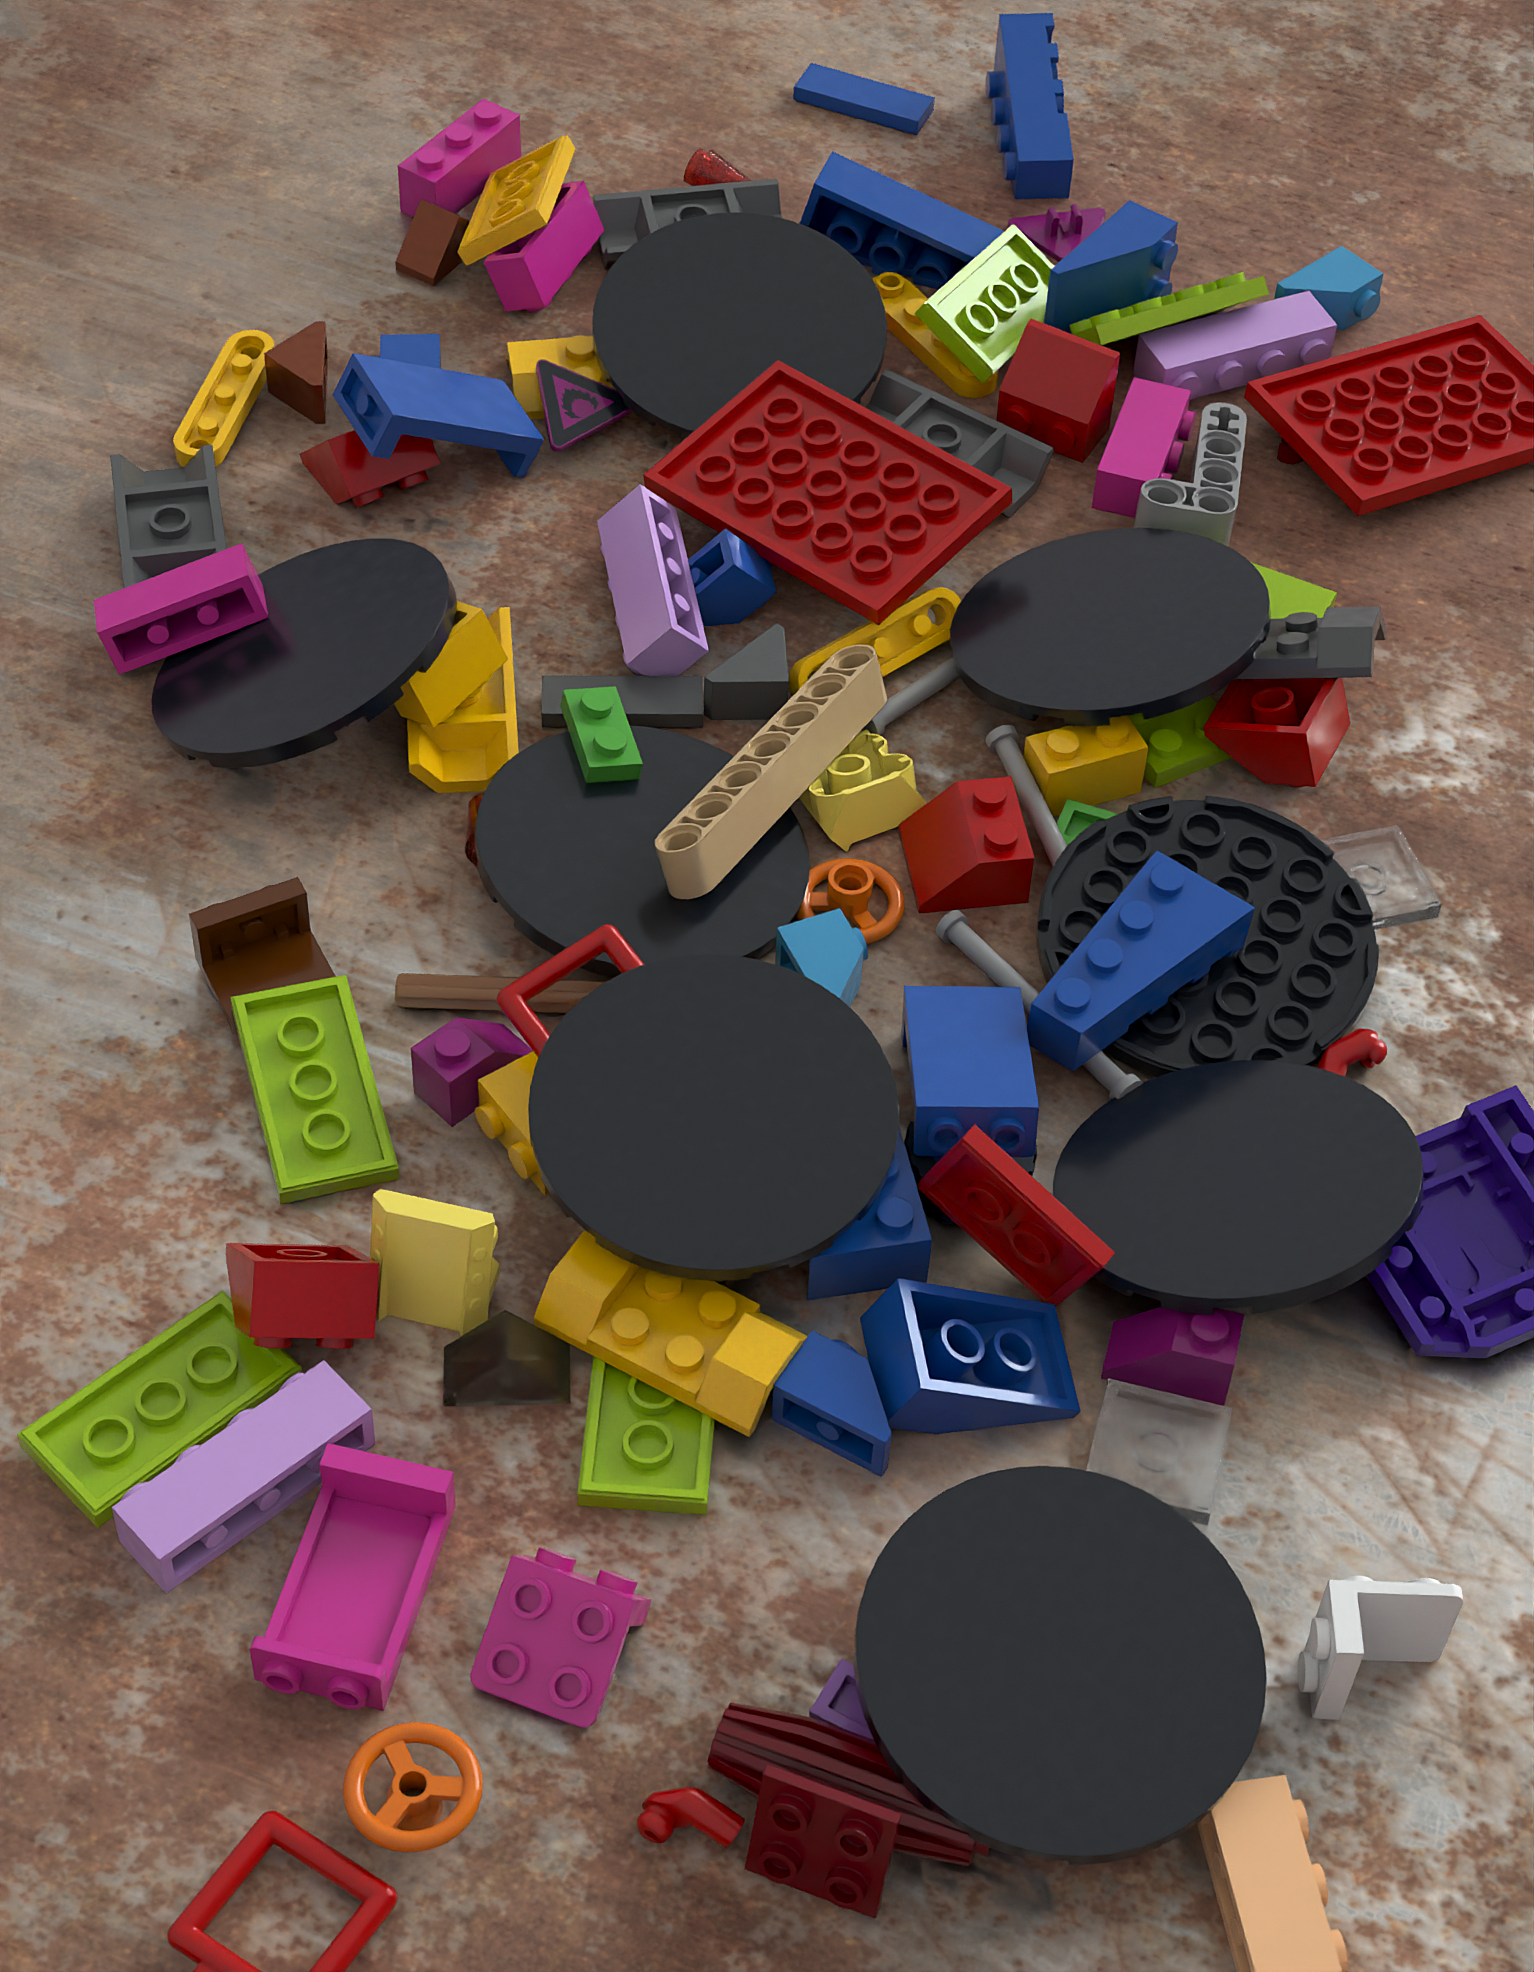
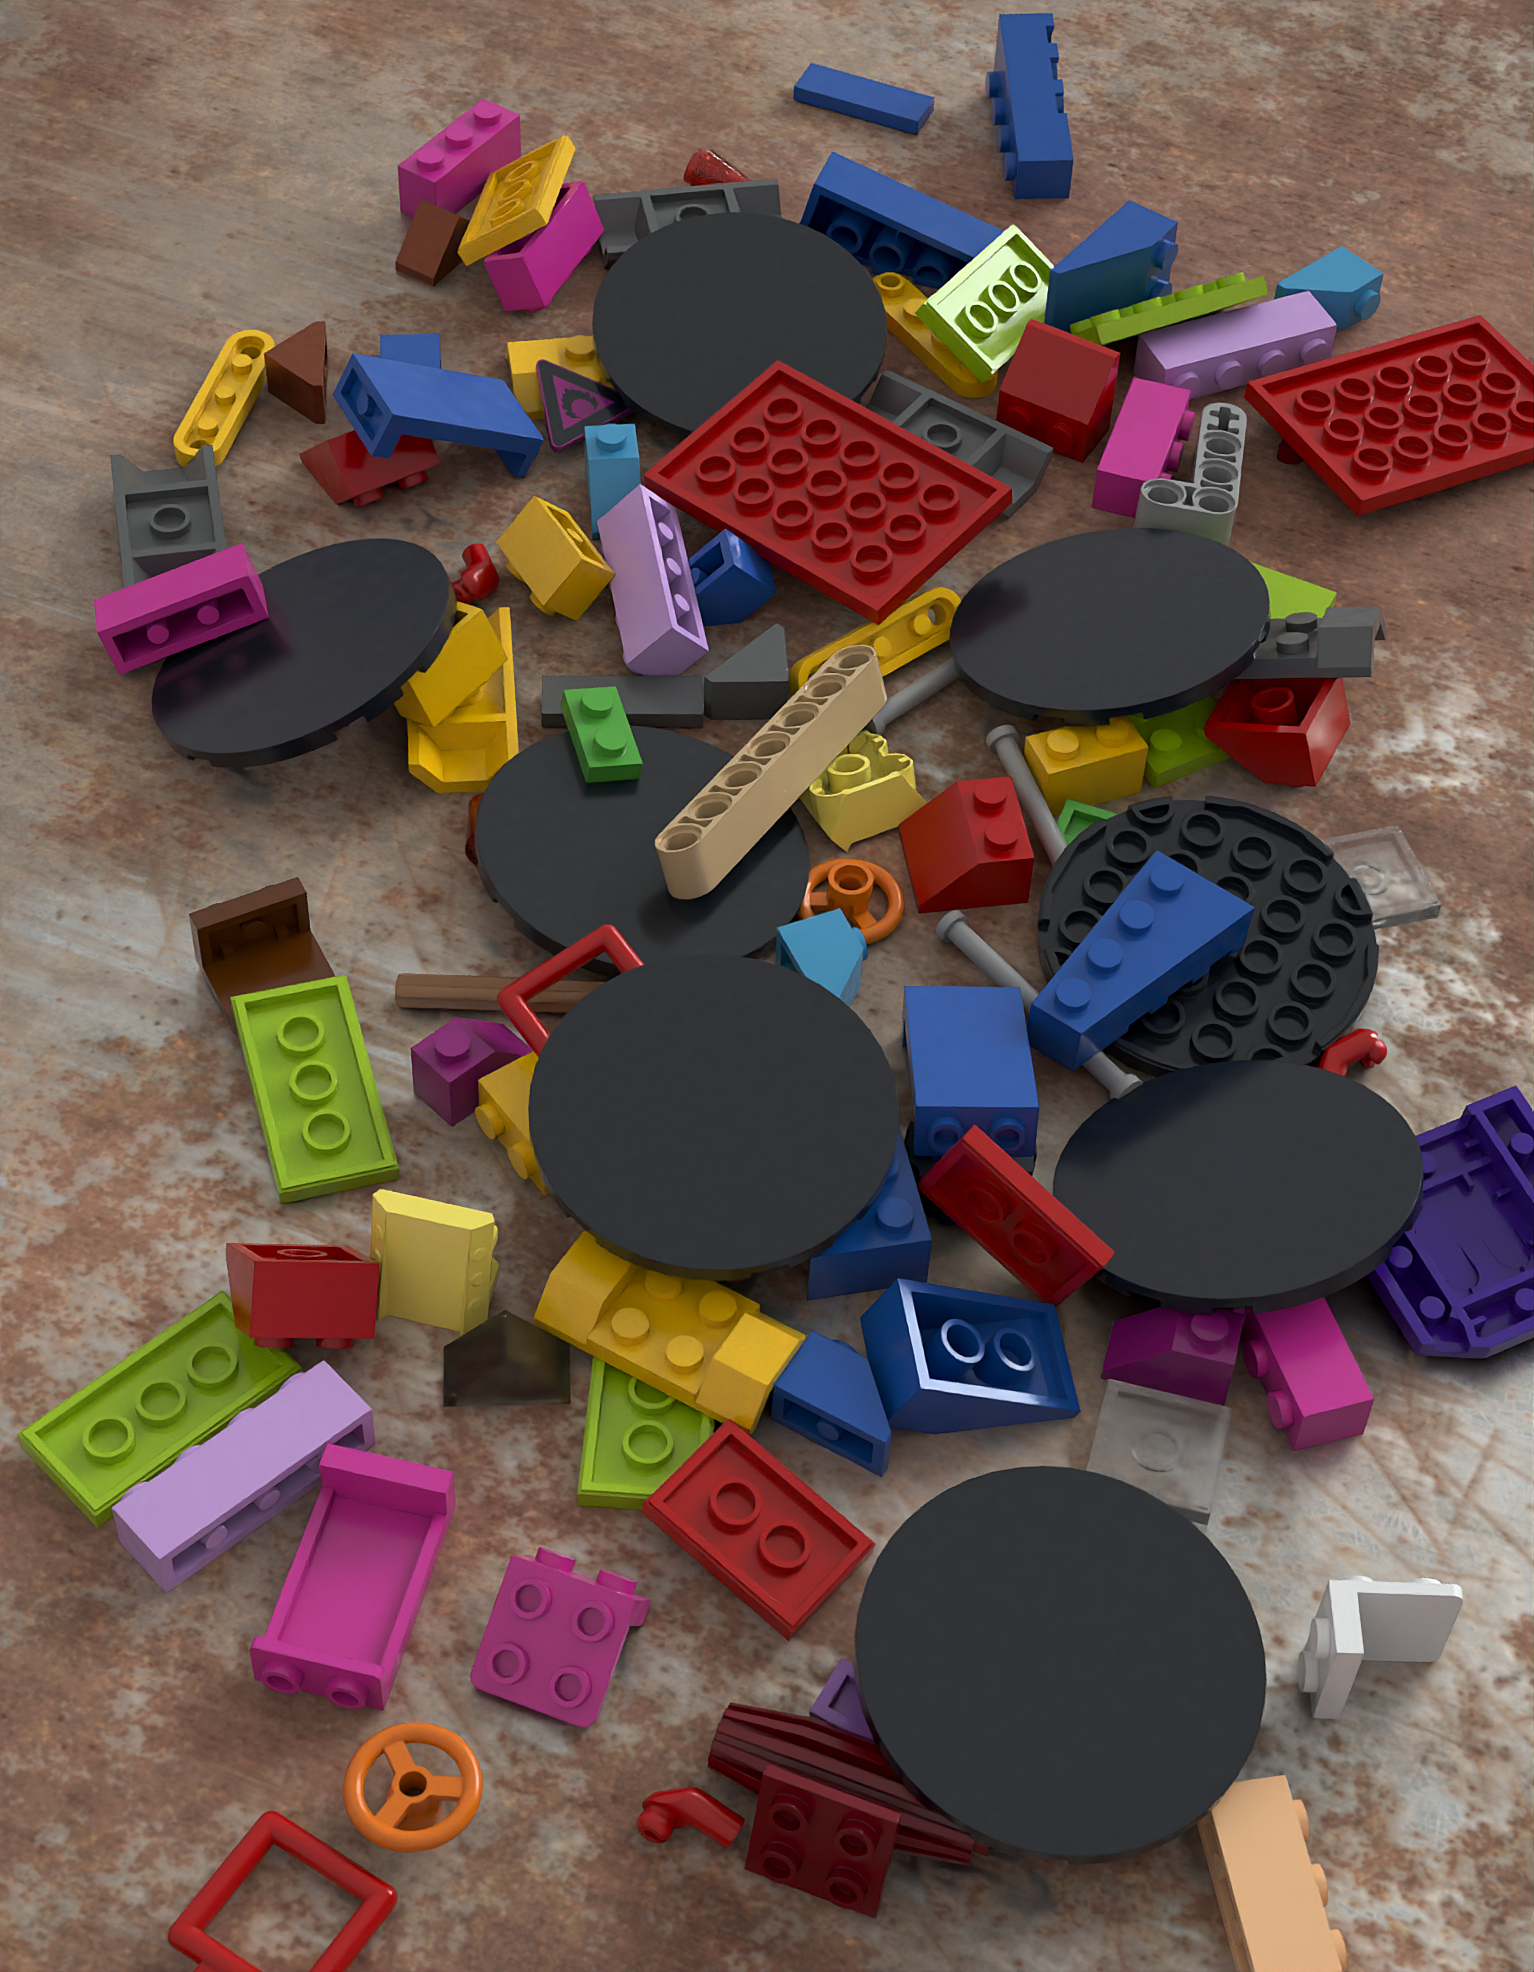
magenta piece [1008,204,1106,262] -> none
none -> red arm [452,543,499,605]
none -> yellow brick [496,496,616,621]
none -> dark azure slope [584,424,641,540]
none -> red tile [641,1419,876,1641]
none -> dark pink brick [1220,1297,1374,1451]

